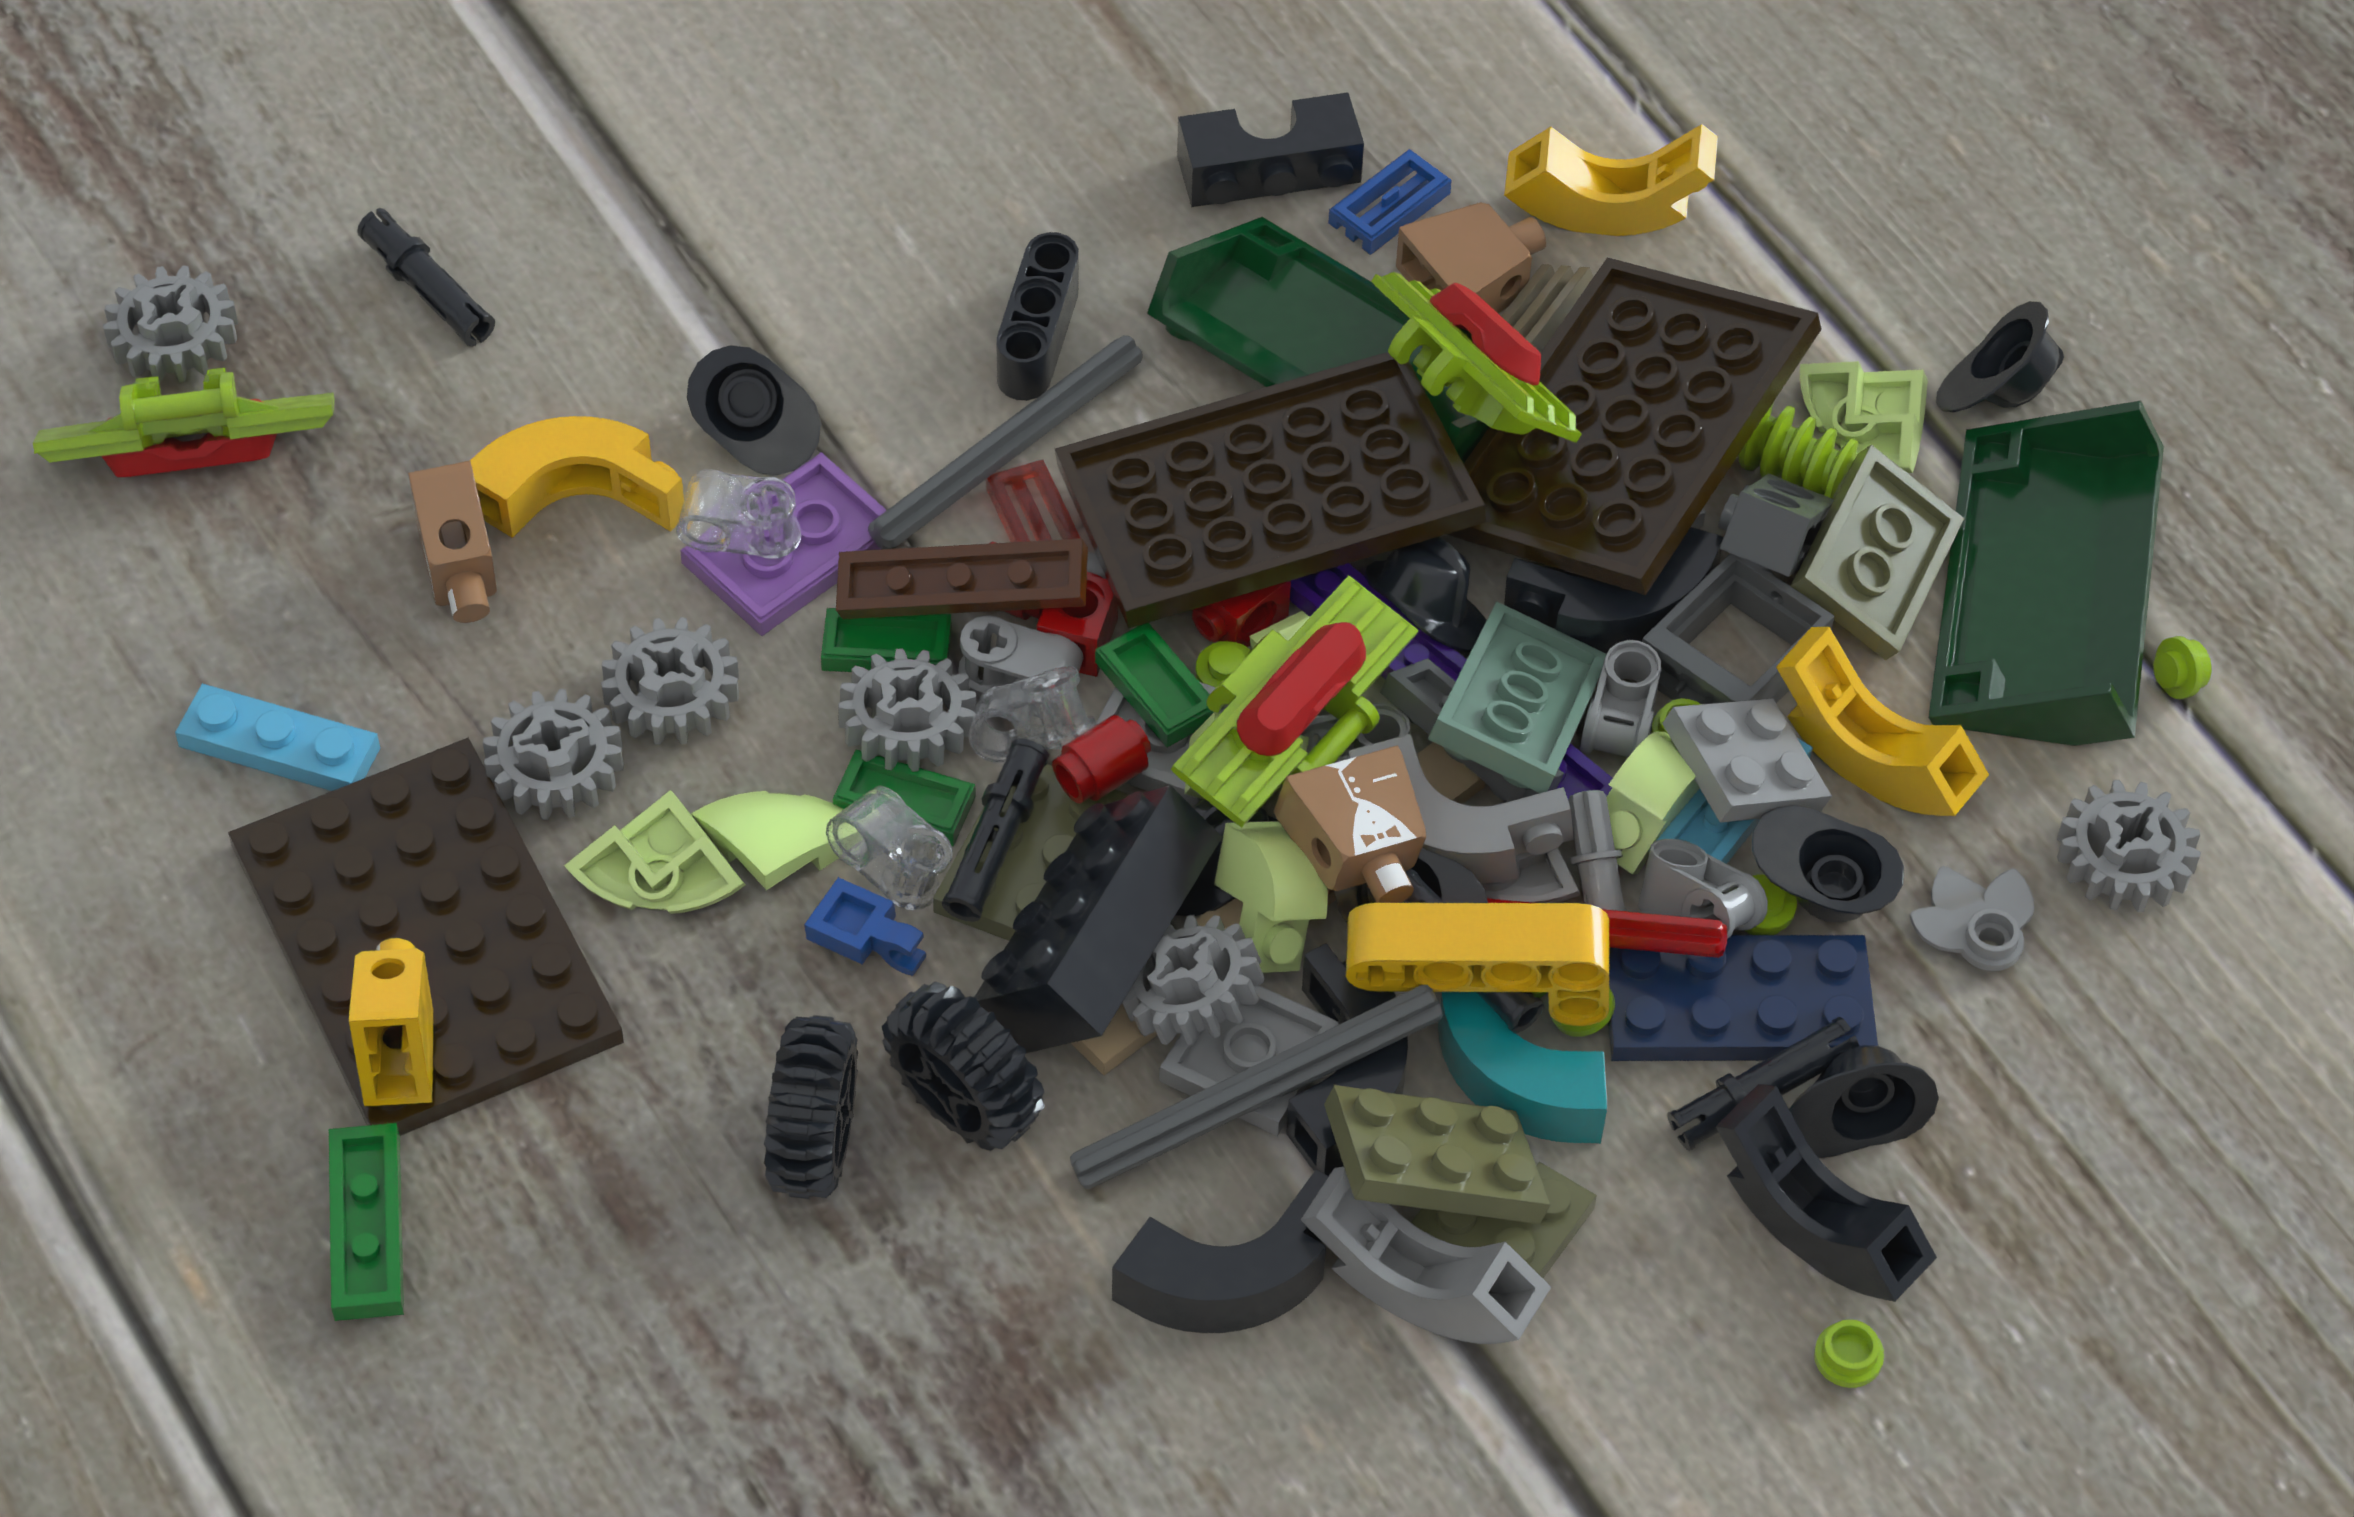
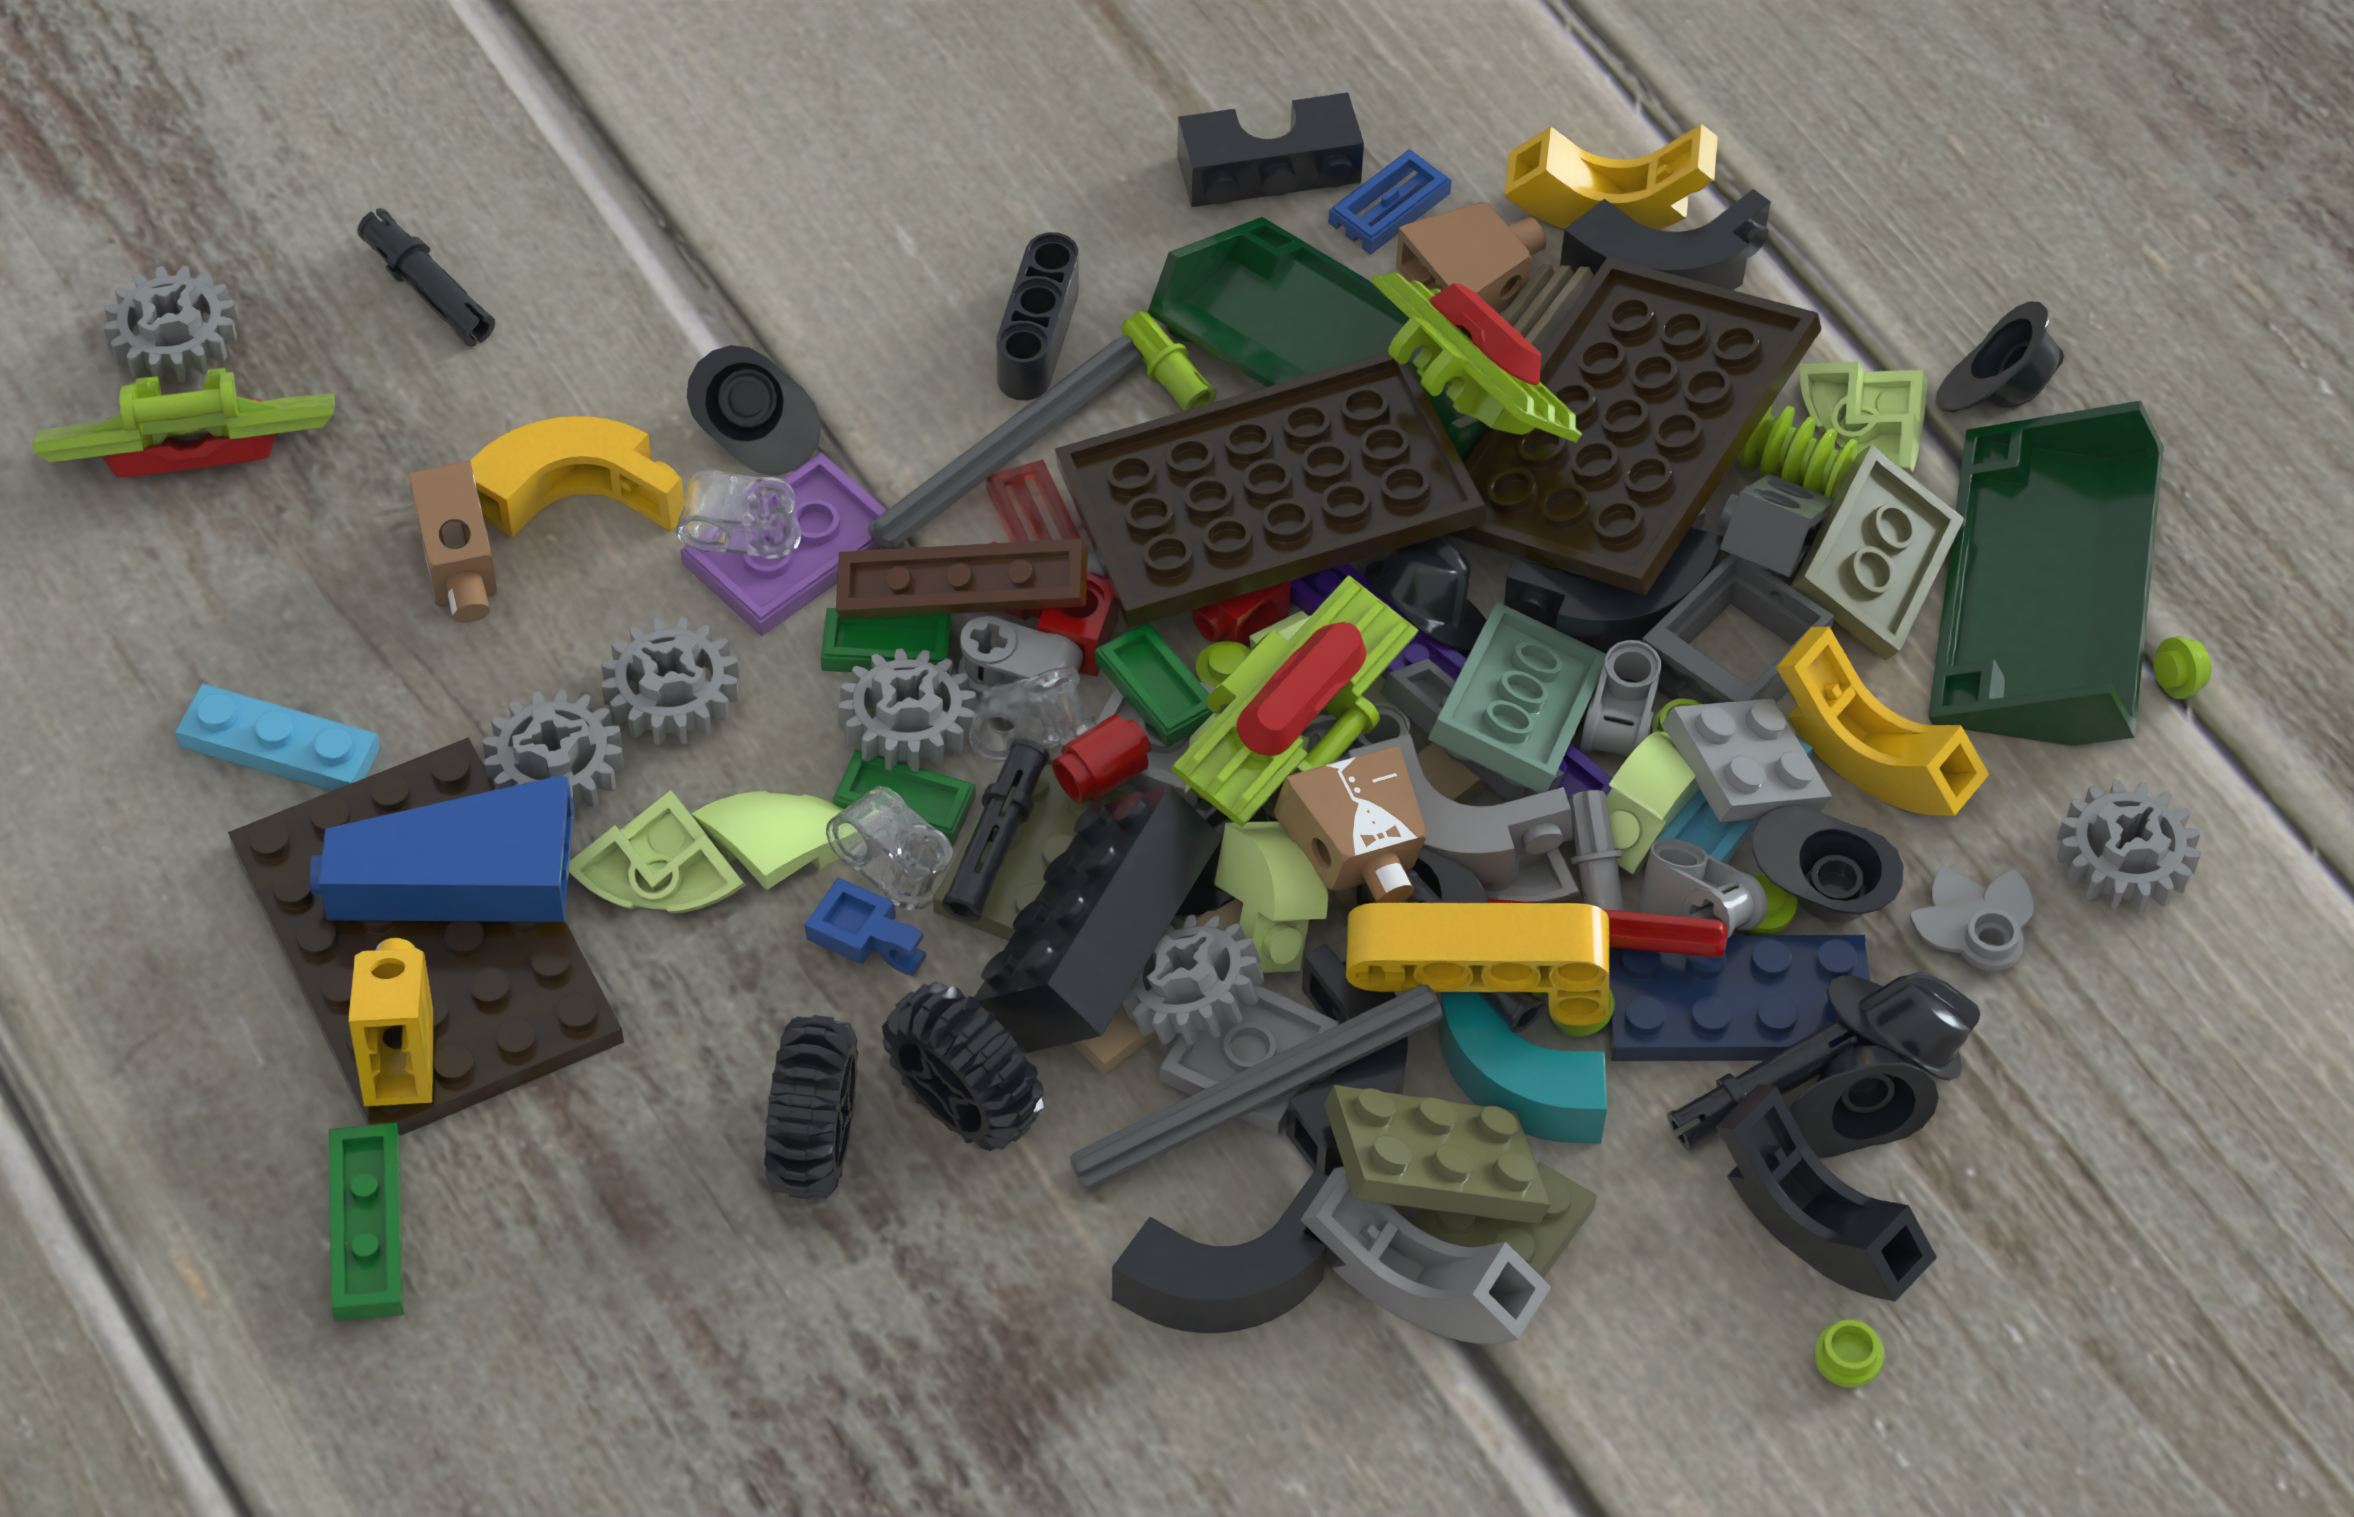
none -> blue slope [310,776,574,922]
none -> lime axle [1121,311,1217,411]
none -> black arch [1560,189,1771,290]
none -> black piece [1826,971,1980,1081]

